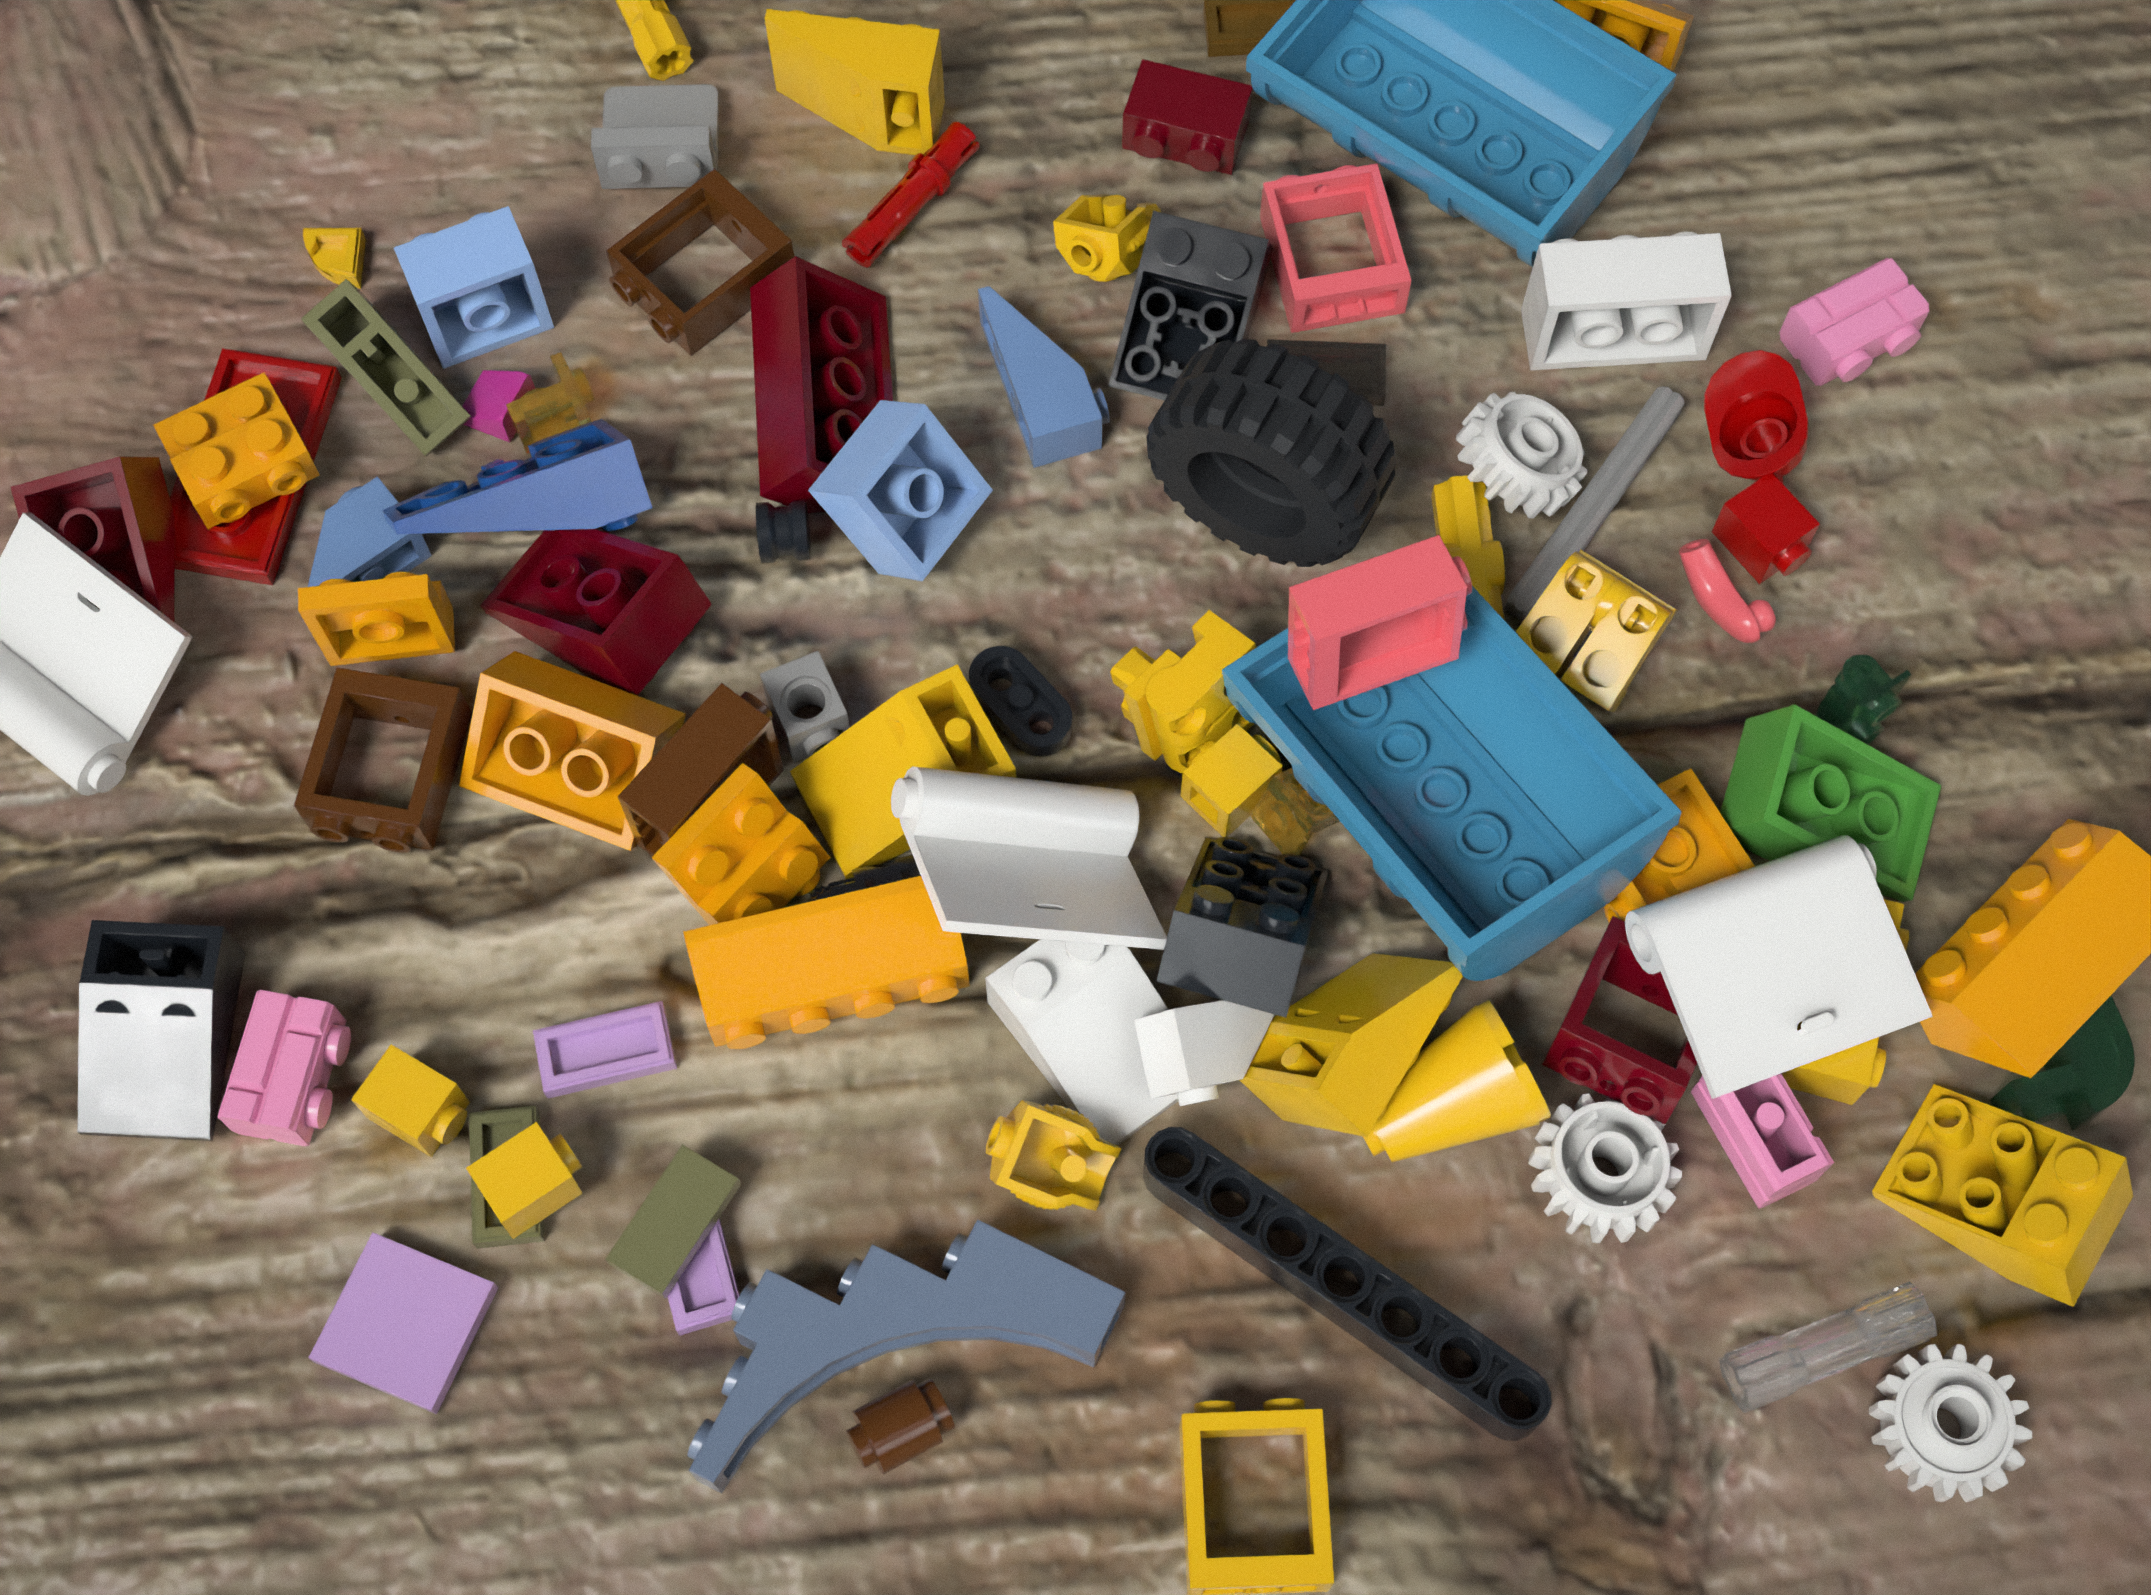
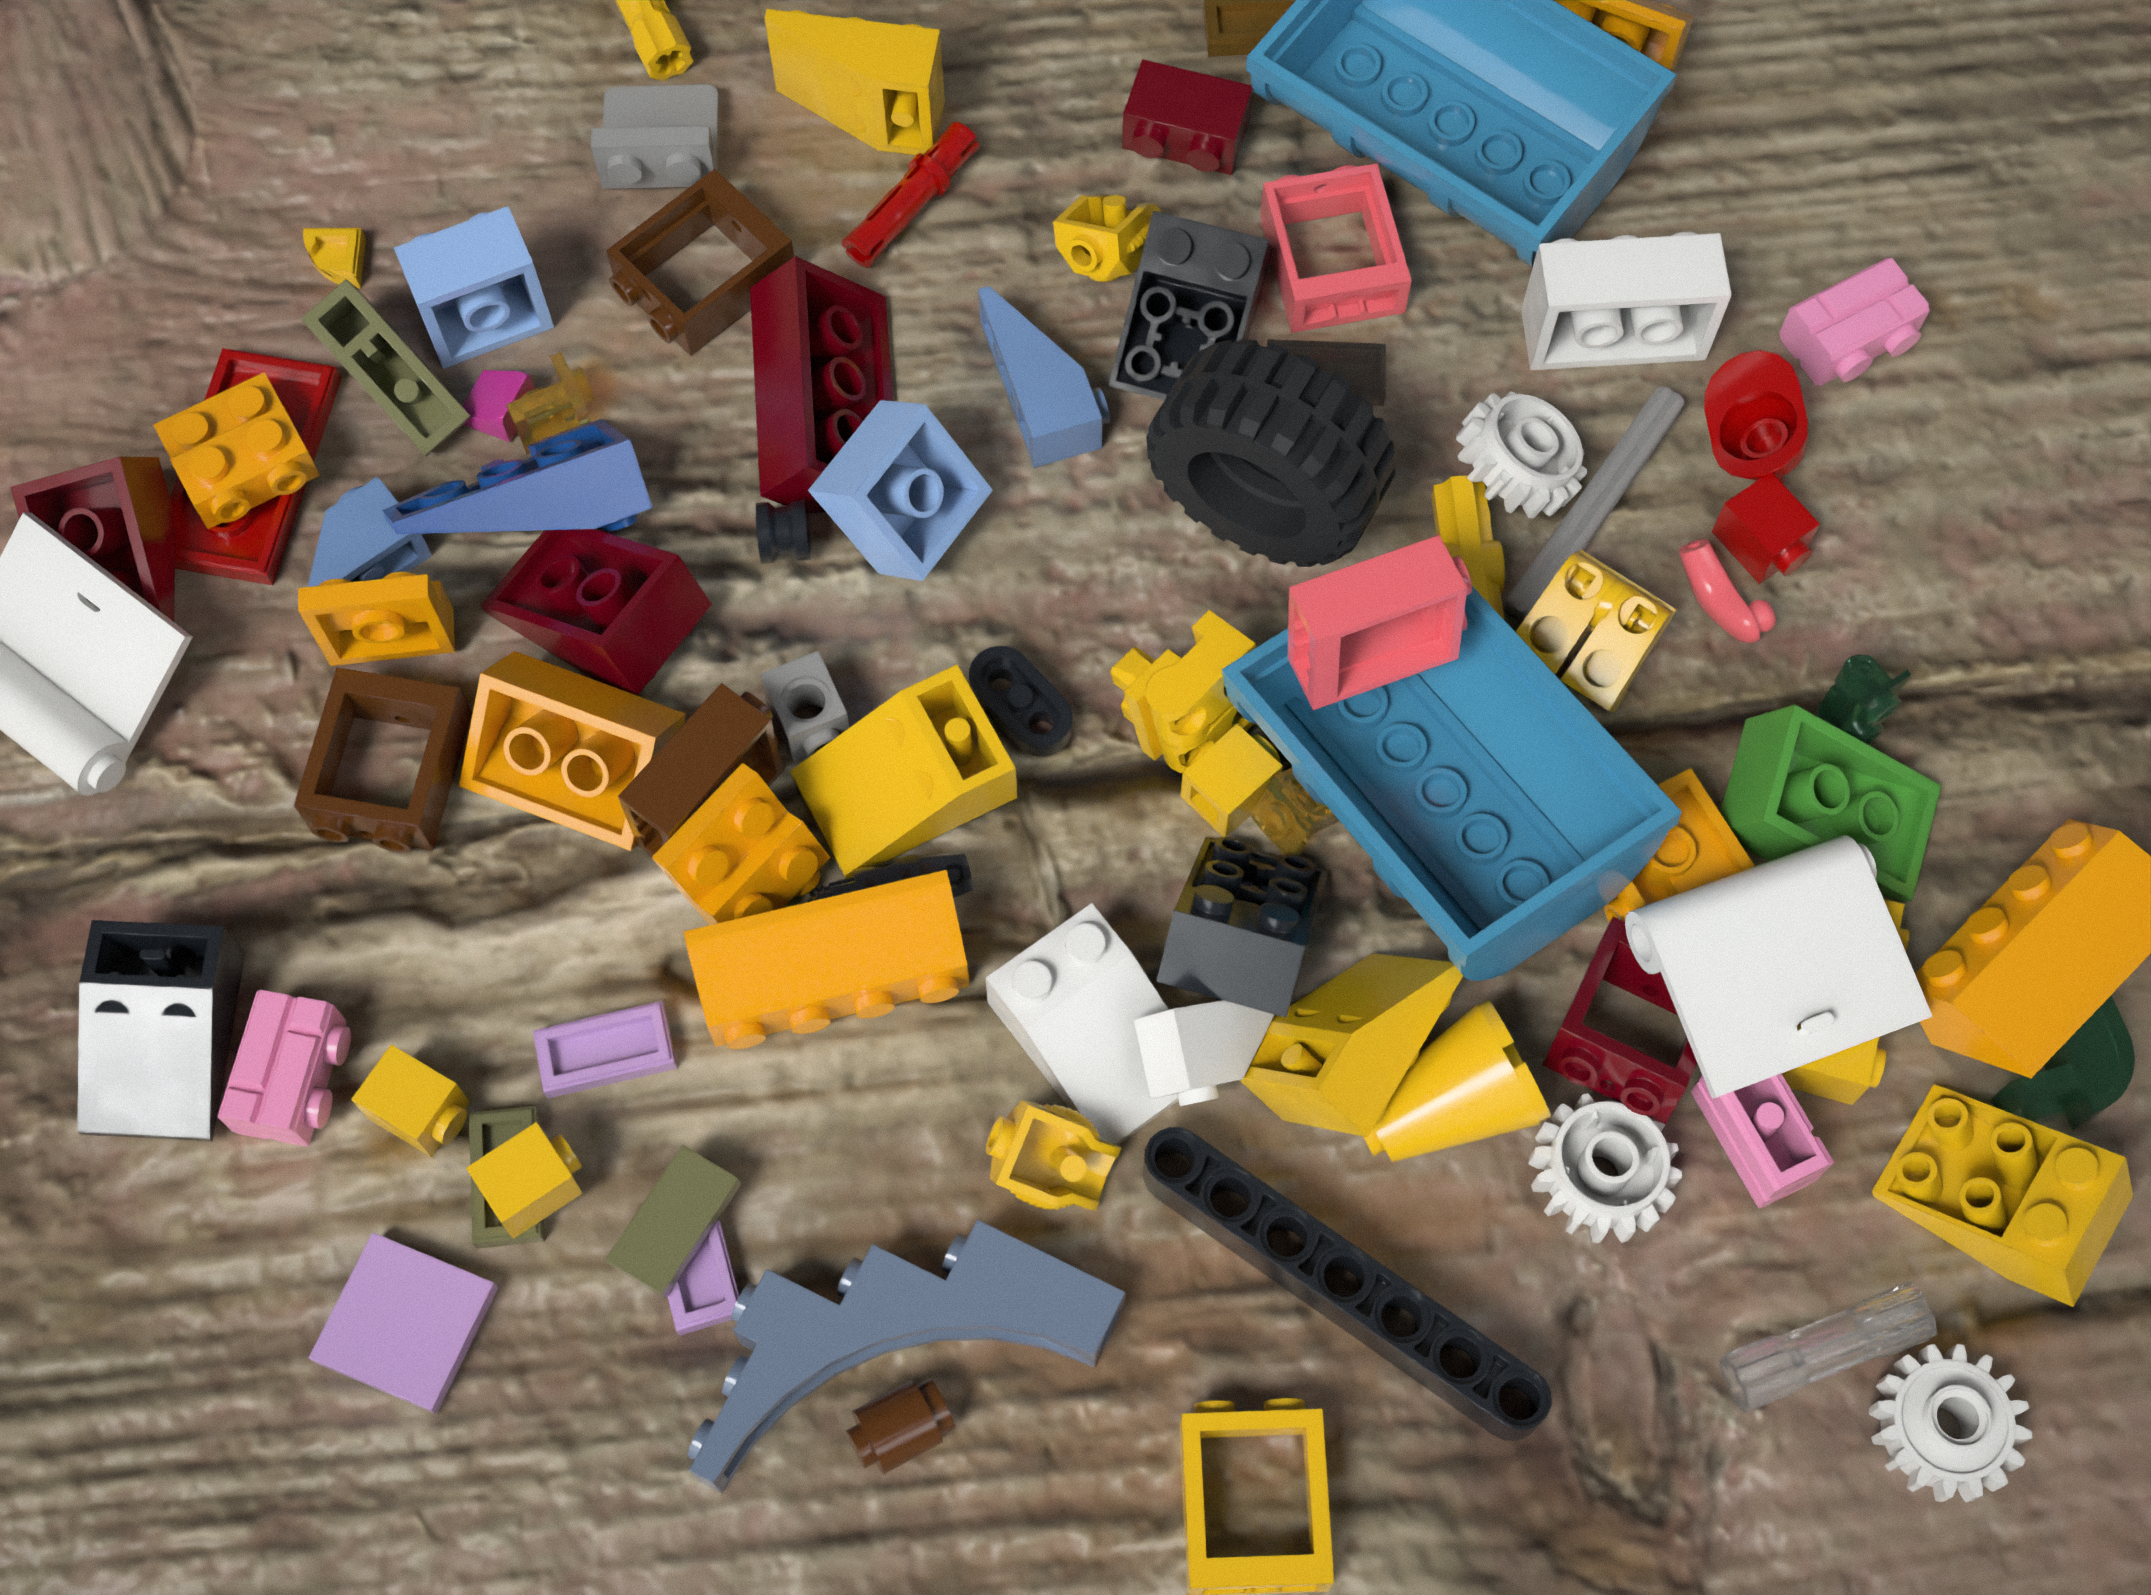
white door [891,766,1167,950] -> none

